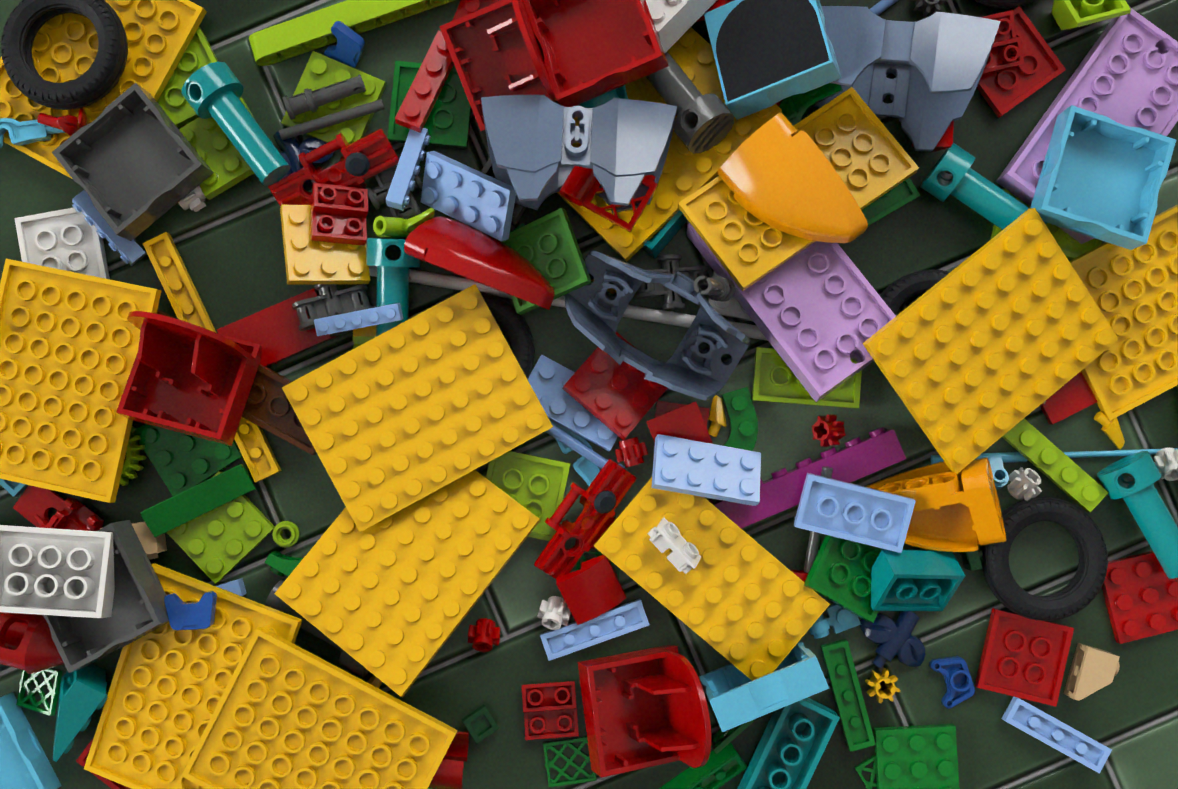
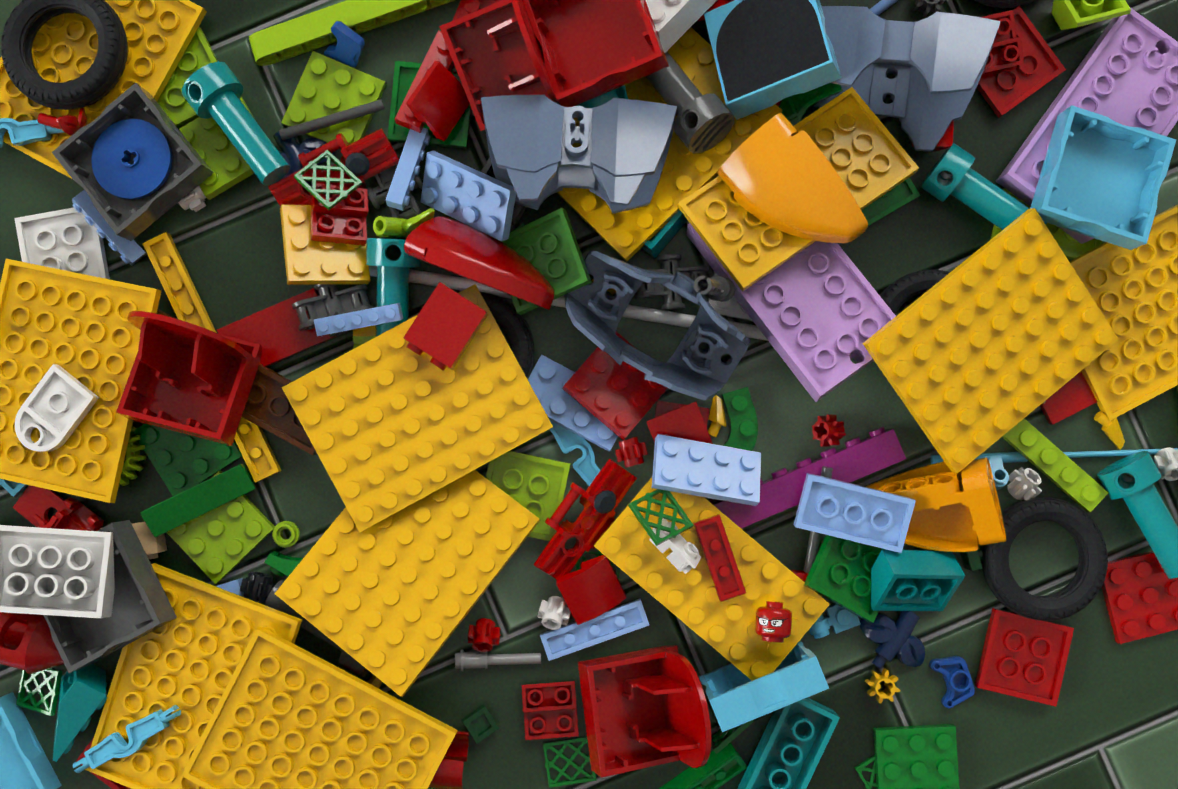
blue piece [164,591,217,631] -> none
dark grey pin [282,75,366,120] -> none
medium blue bar [545,423,625,469] -> none
red piece [559,166,658,233] -> none
lime plate [752,347,862,409] -> none
green plate [820,639,876,752] -> none
light blue plate [1001,696,1112,774] -> none
tan slope [1063,643,1120,701] -> none
none -> white tile [15,364,99,452]
none -> medium azure piece [73,705,181,773]
none -> blue piece [91,119,172,200]
none -> black gear [240,572,276,603]
none -> window [294,150,362,210]
none -> red brick [403,282,488,371]
none -> red slope [406,60,470,141]
none -> light grey pin [455,650,541,671]
none -> green window [628,489,693,546]
none -> red tile [693,514,746,602]
none -> red head [755,601,792,643]

